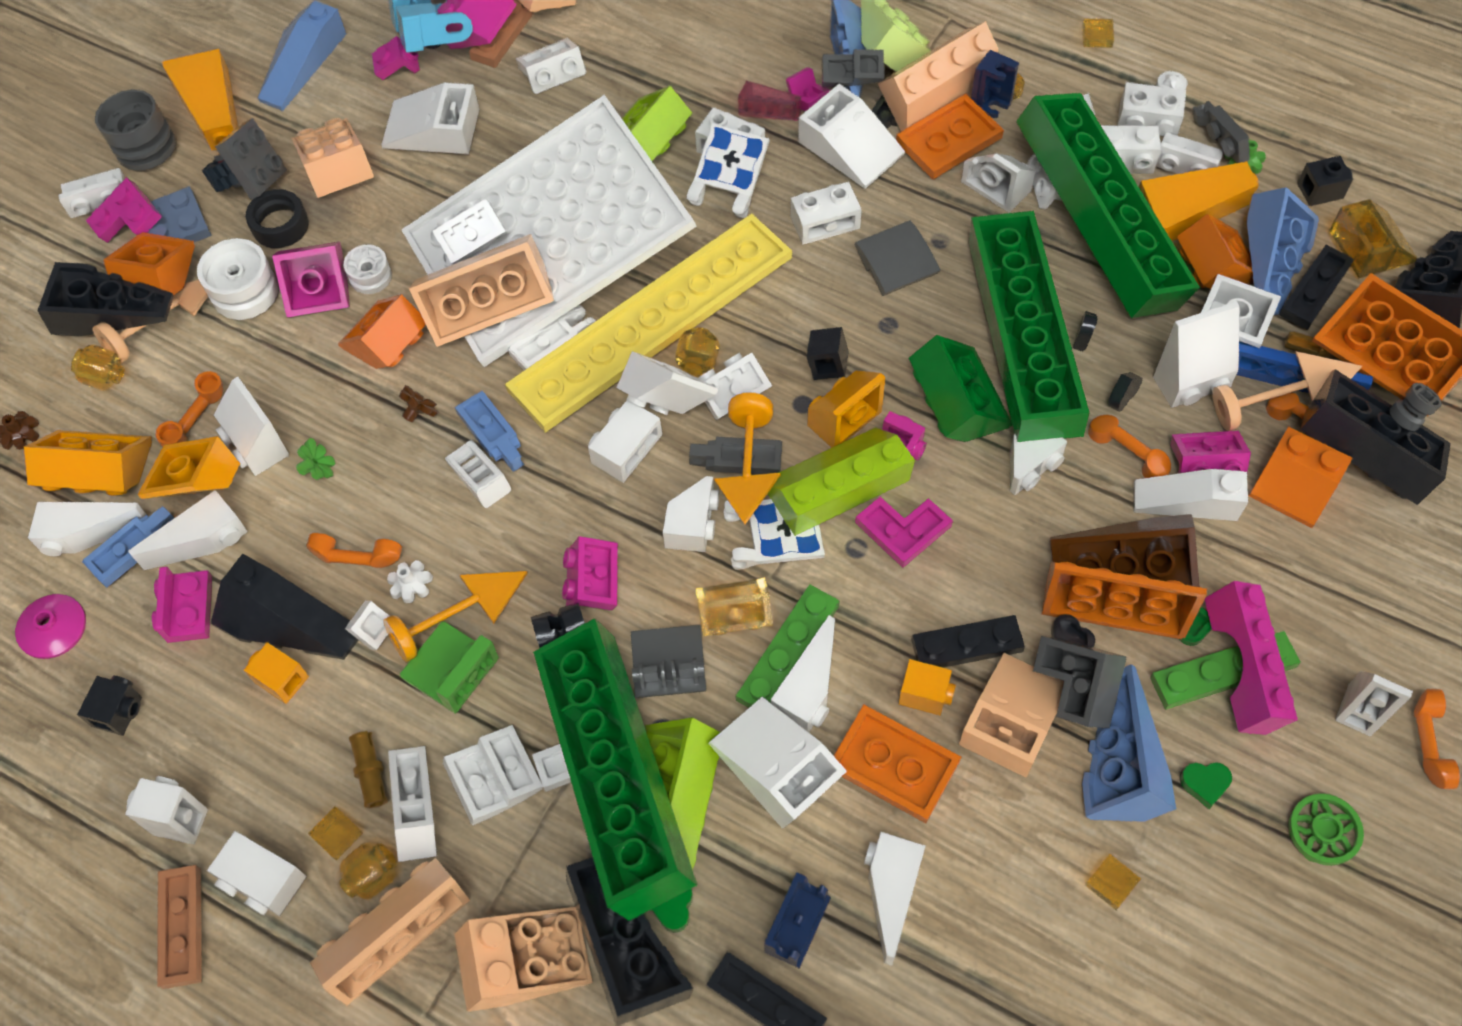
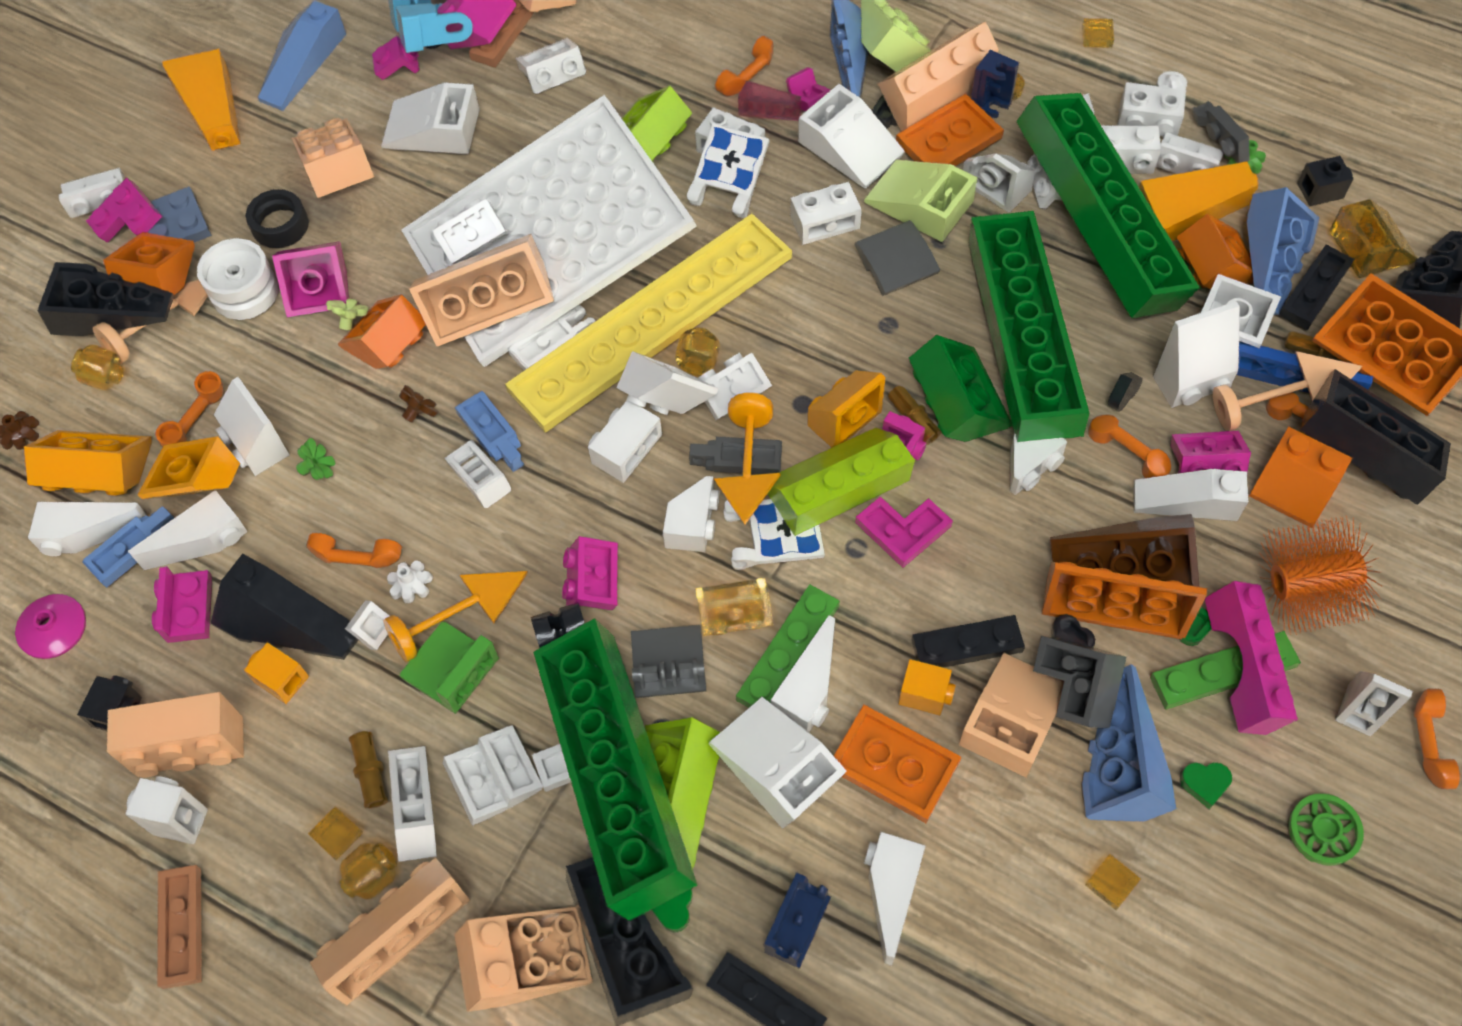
dark grey wheel [95,89,176,171] -> none
dark grey plate [202,118,287,200] -> none
white brick [207,831,307,916] -> none
white wheel [343,245,392,294] -> none
black brick [806,327,849,380] -> none
dark grey slope [821,49,884,87] -> none
black tile [1073,311,1098,352] -> none
dark grey wheel [1389,383,1442,431] -> none
none -> light nougat brick [107,692,244,778]
none -> yellowish green plant [326,299,368,330]
none -> orange bar [715,36,774,96]
none -> yellowish green slope [864,160,978,242]
none -> pearl gold axle [888,385,942,445]
none -> orange piece [1258,515,1383,635]

